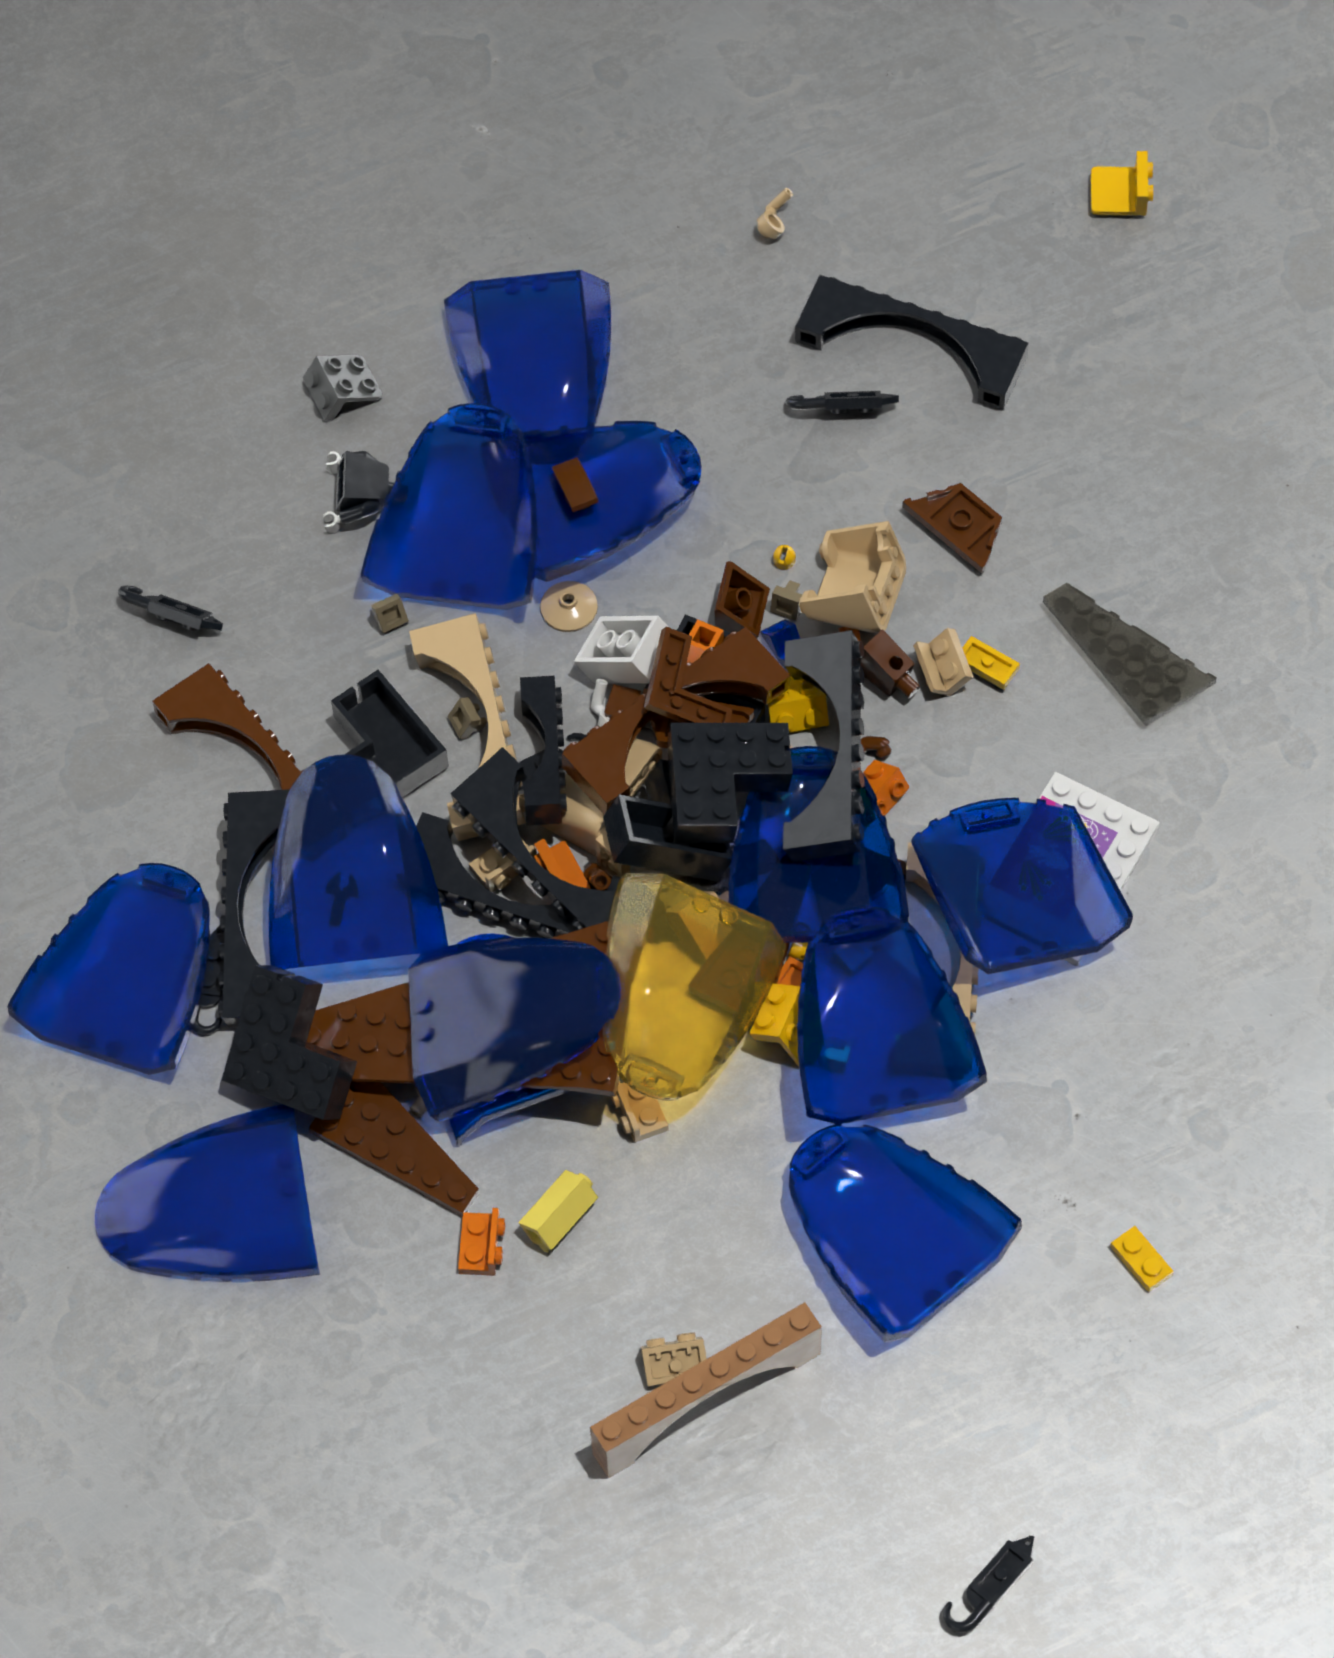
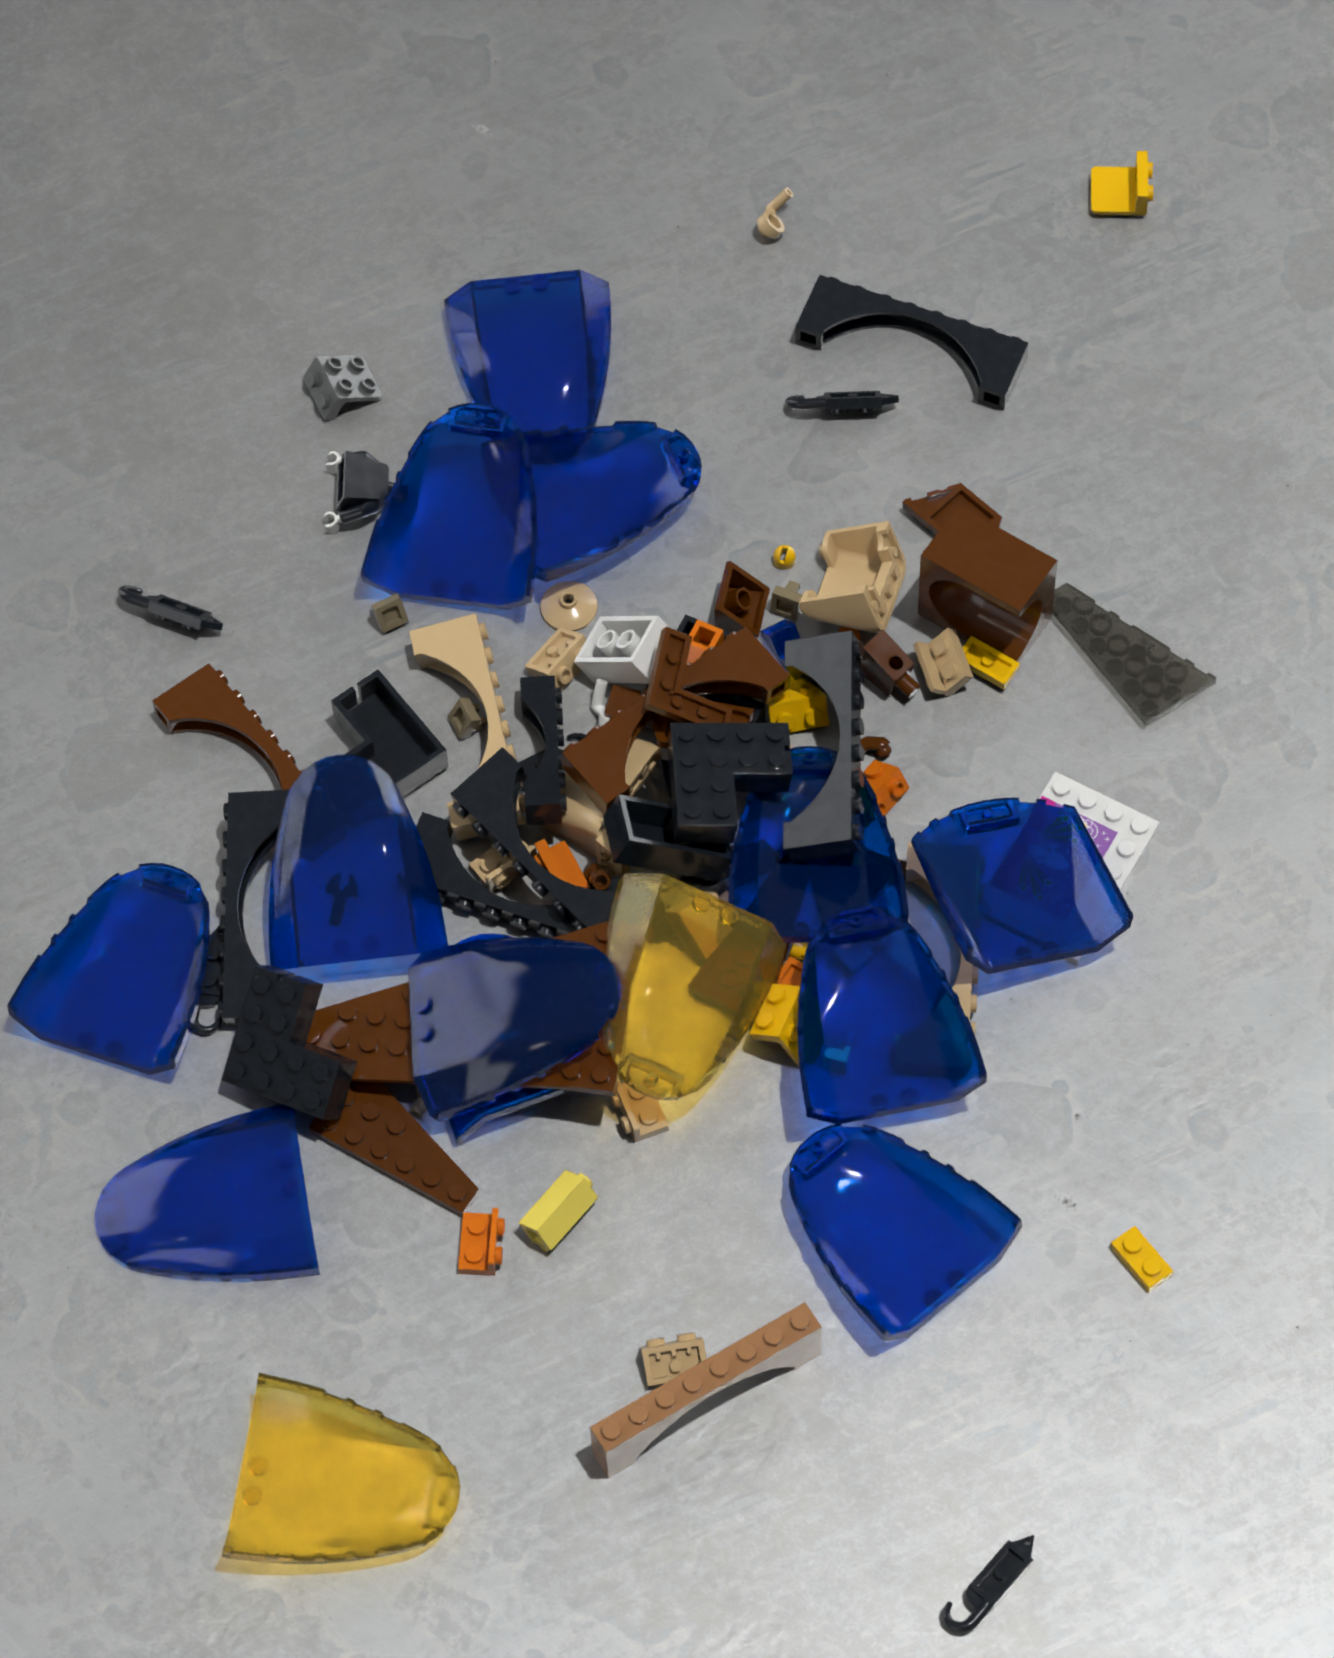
reddish brown slope [551,457,599,512] -> none
none -> clear yellow windscreen [222,1373,460,1564]
none -> tan bracket [524,626,587,691]
none -> reddish brown piece [918,505,1058,663]

